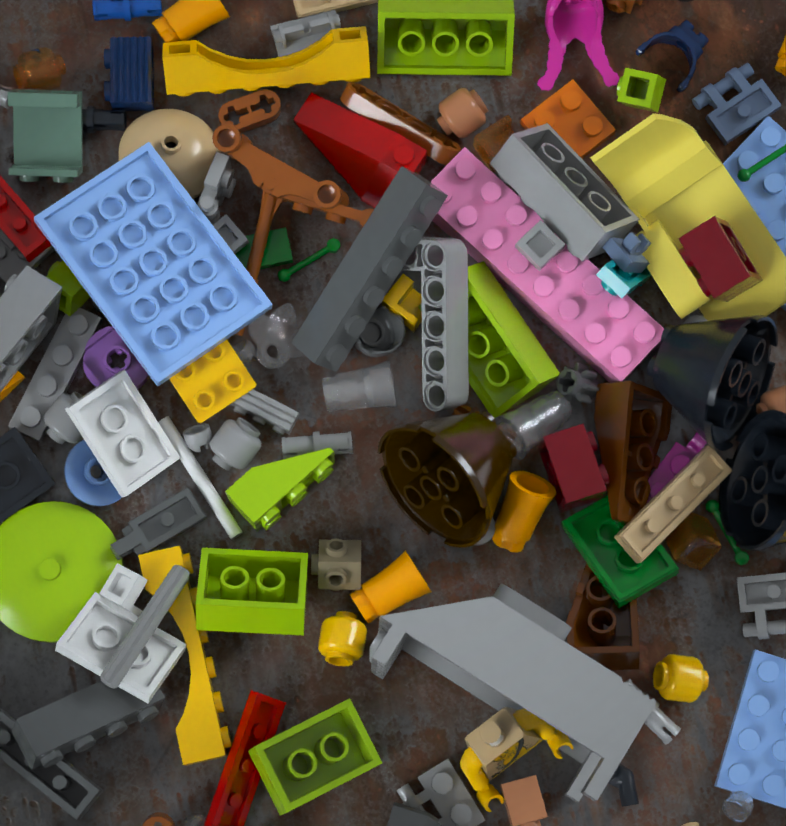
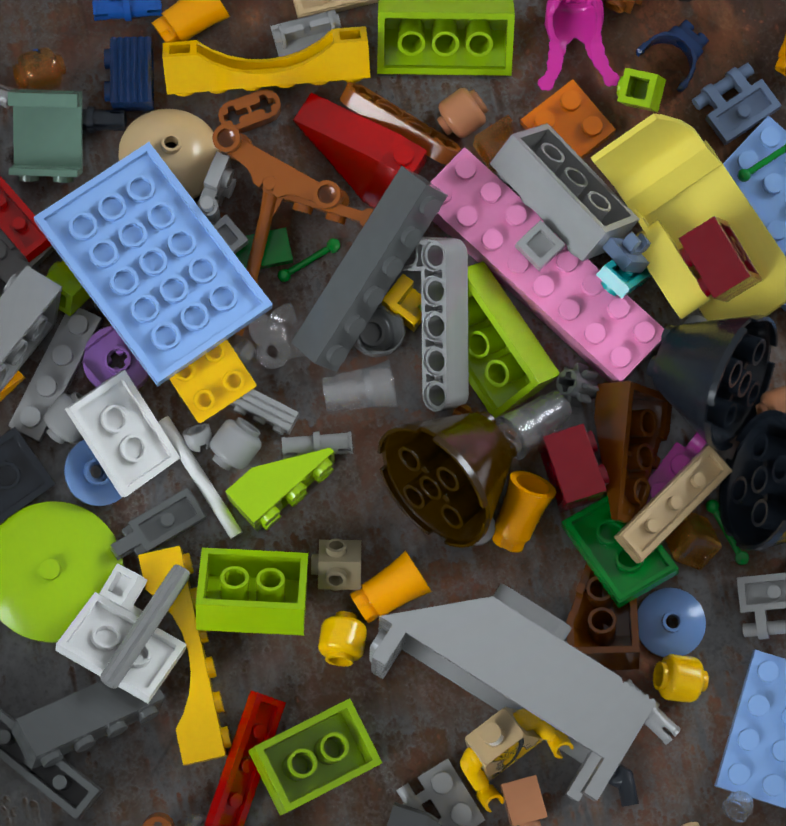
none -> medium blue dish [637,588,706,657]

